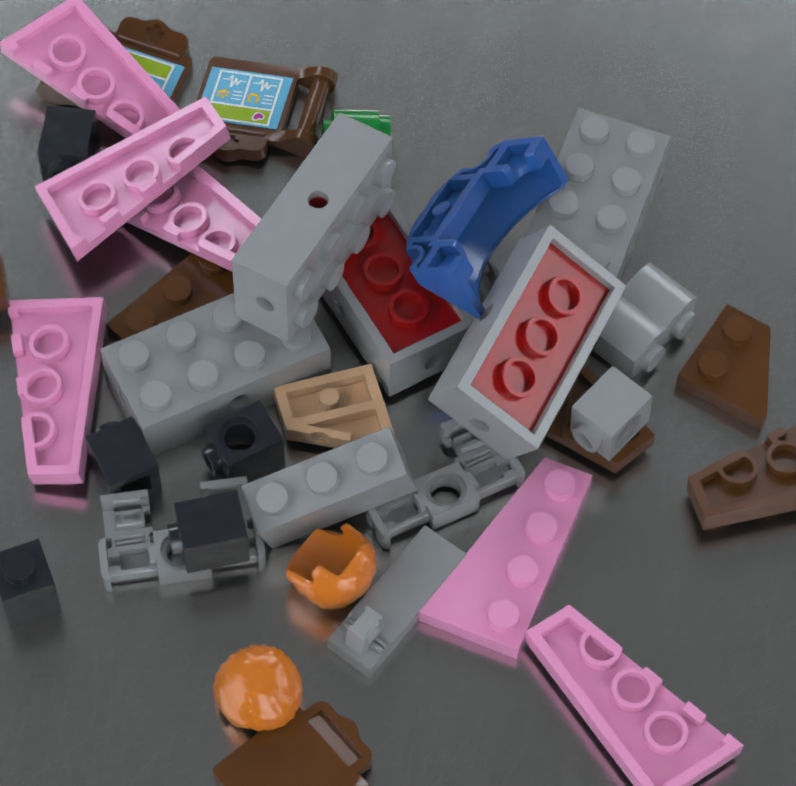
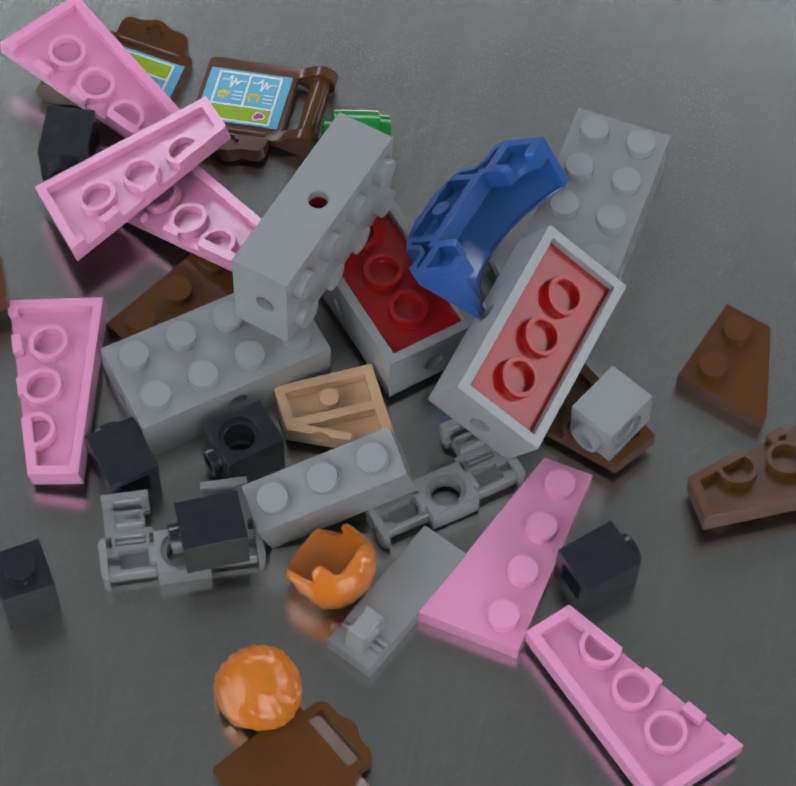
light grey brick [592,263,697,379] -> none
none -> black brick [554,520,641,614]

